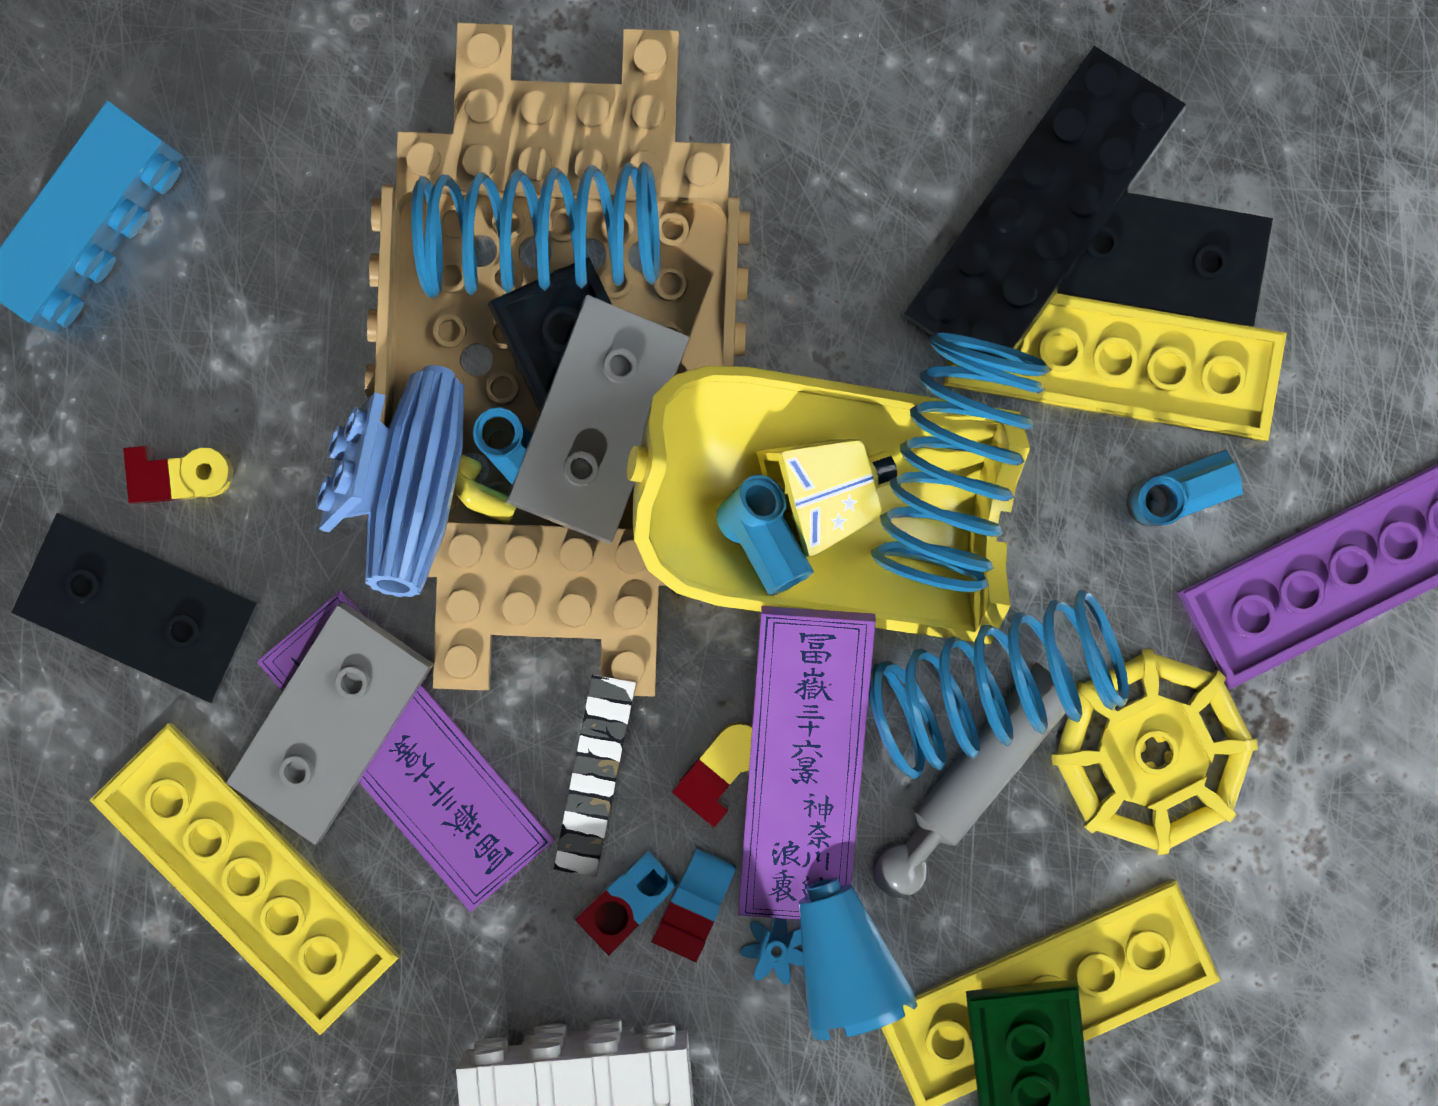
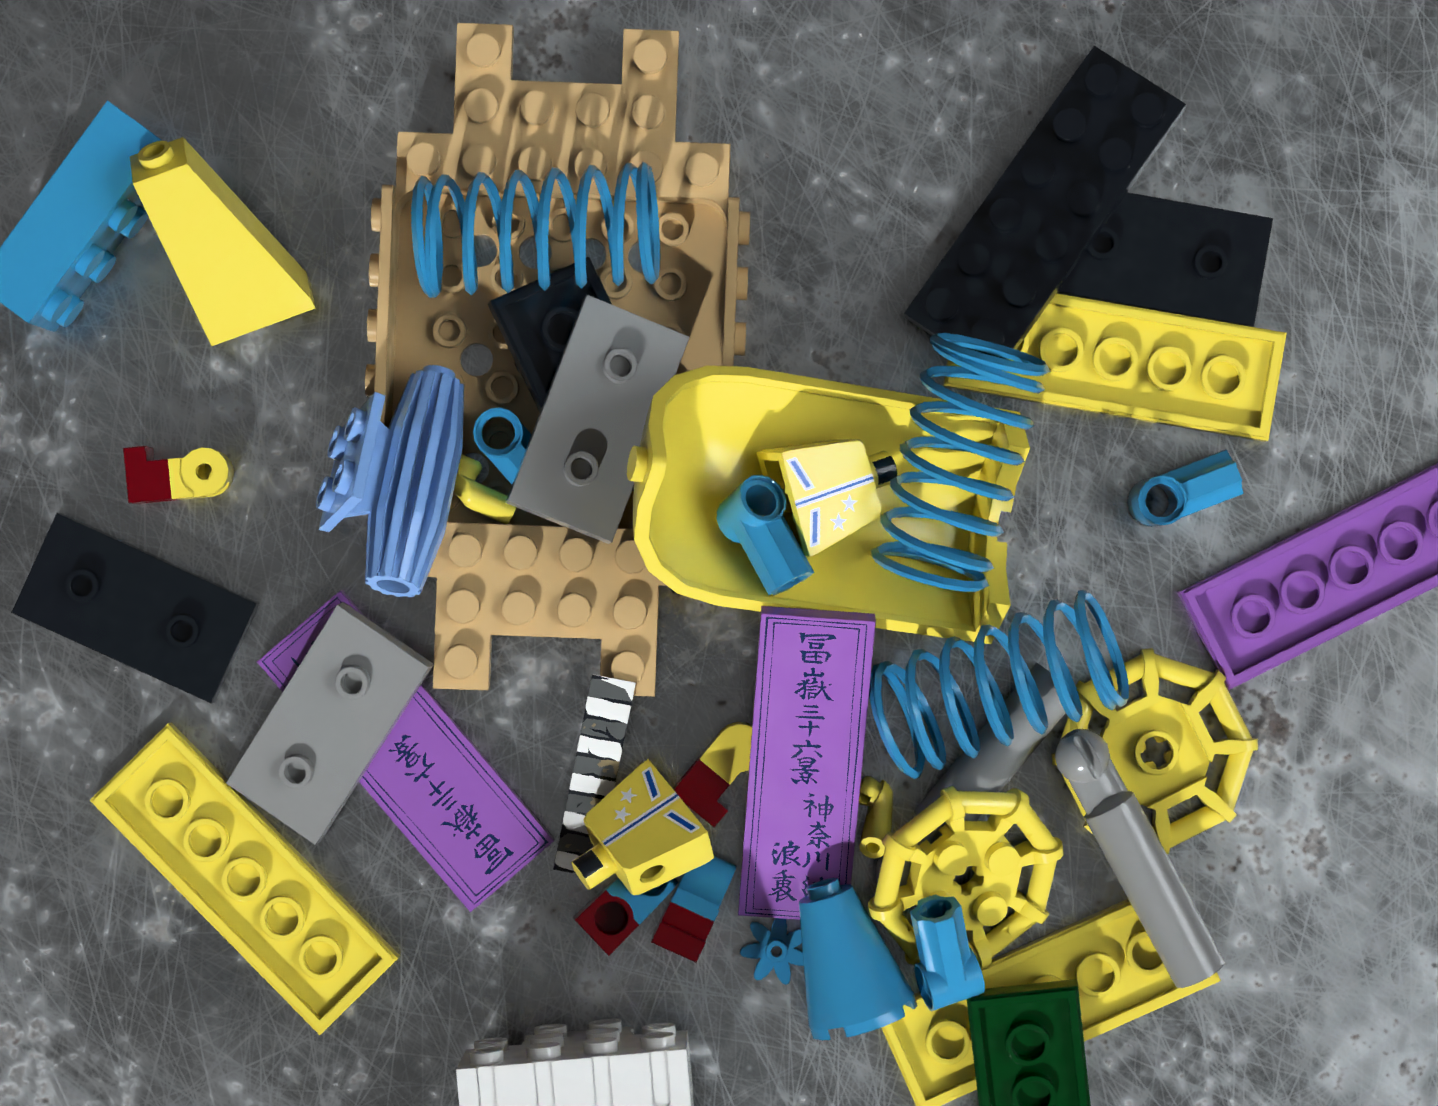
none -> light yellow slope [130,137,316,346]
none -> light yellow torso [571,759,714,895]
none -> light yellow arm [859,776,893,858]
none -> light yellow plate [868,786,1064,968]
none -> dark azure piece [910,894,985,1011]
none -> light grey piece [1055,729,1225,988]

